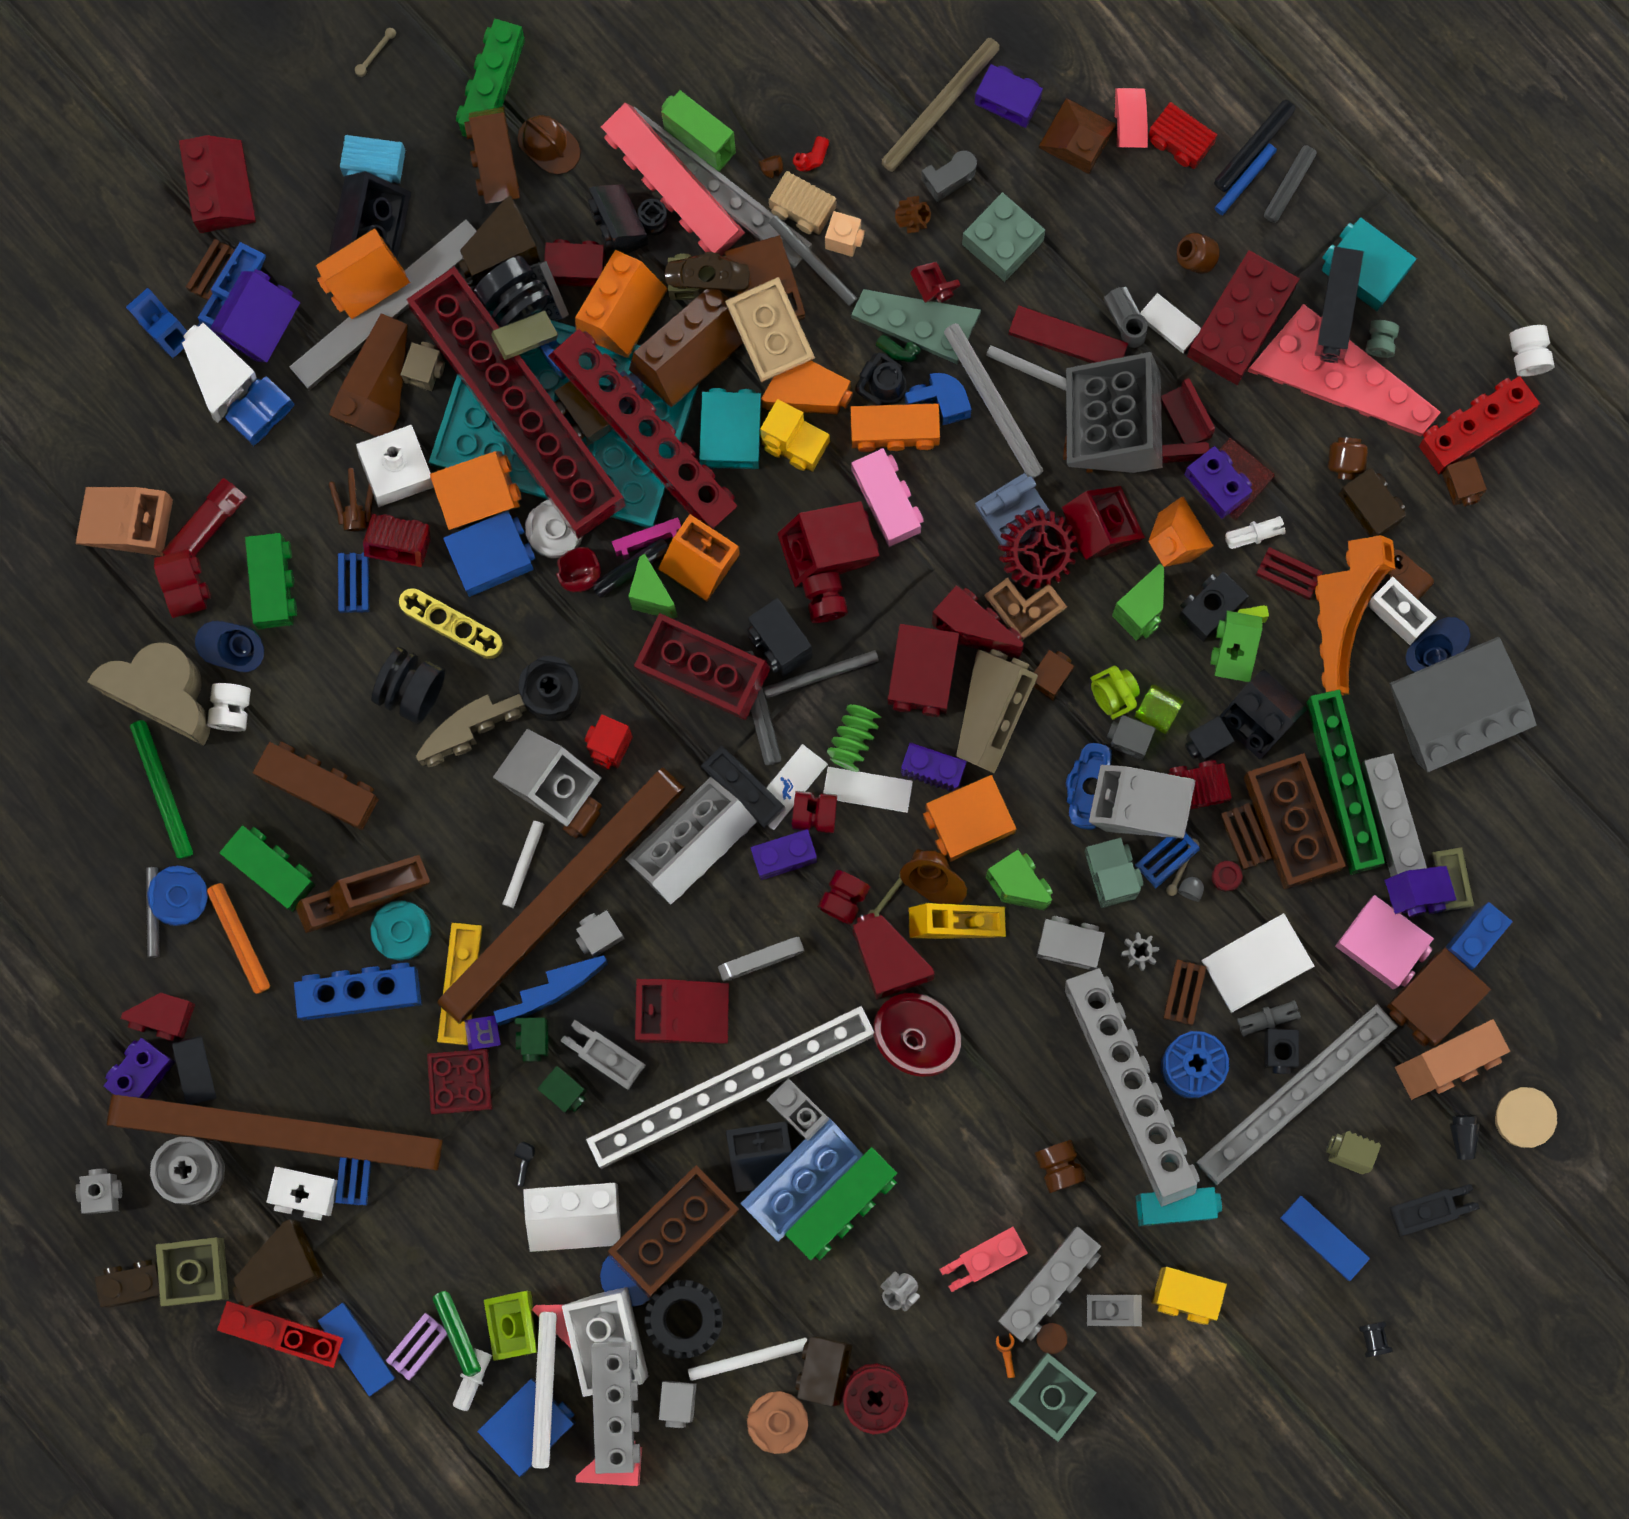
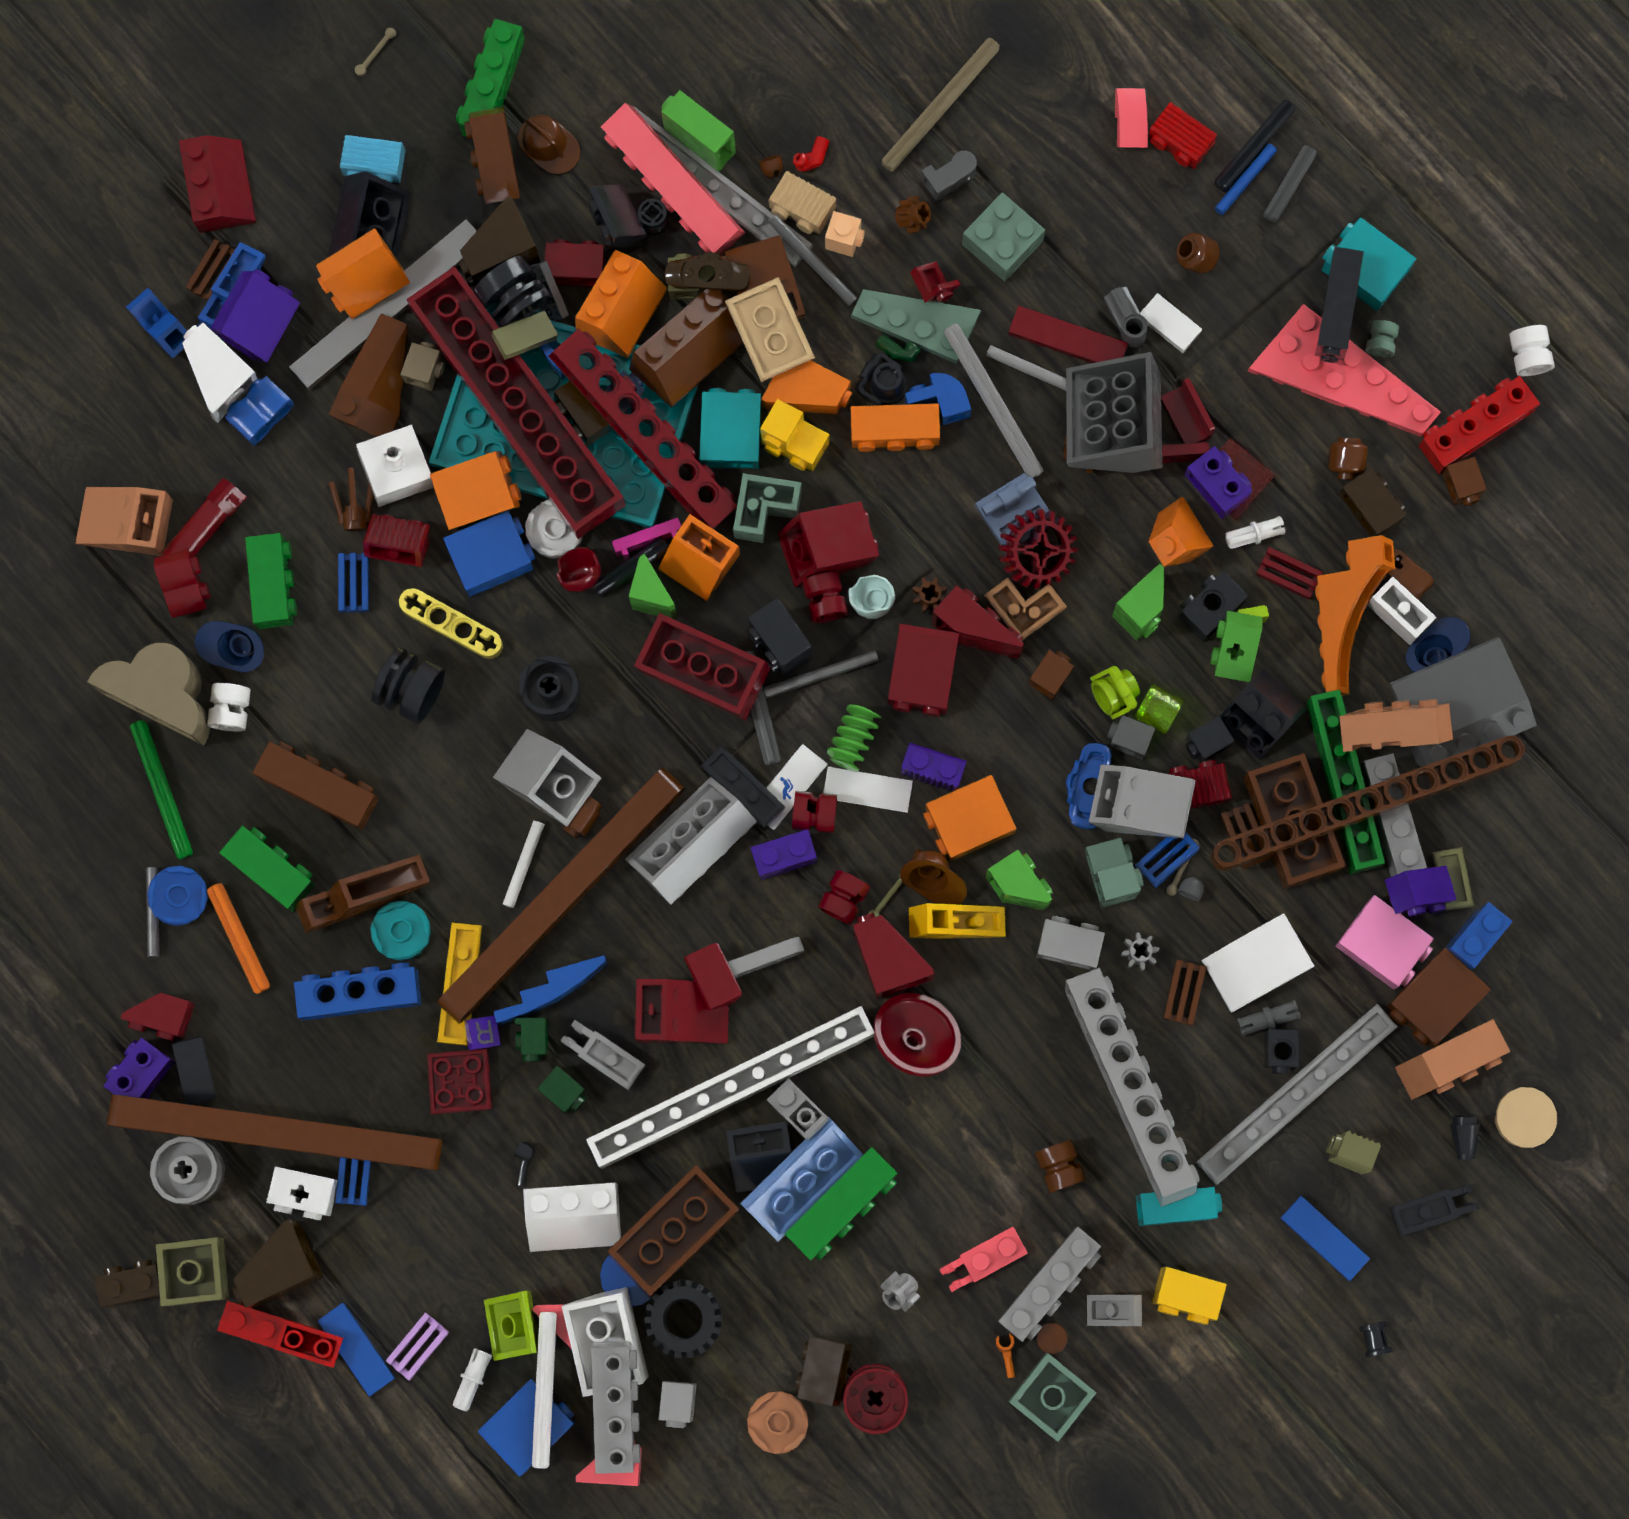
light grey brick [76,1169,122,1214] -> none
dark tan slope [416,694,527,767] -> none
green axle [433,1291,481,1377] -> none
light grey brick [575,910,625,958] -> none
red brick [585,714,633,770] -> none
white bar [688,1337,807,1381] -> none
bright pink brick [851,448,924,547] -> none
dark tan slope [956,649,1038,773] -> none
dark purple brick [975,64,1043,128] -> none
reddish brown slope [1039,98,1117,174] -> none
dark red slope [1061,486,1145,560] -> none
blue wheel [1161,1031,1229,1098] -> none
dark red brick [1187,250,1300,386] -> none
dark red tile [1211,861,1243,892] -> none
none -> dark red slope [684,943,742,1011]
none -> sand green brick [733,473,802,543]
none -> light aqua hair [848,575,895,619]
none -> reddish brown gear [912,577,947,614]
none -> reddish brown beam [1211,735,1525,871]
none -> nougat wedge [1339,699,1453,752]

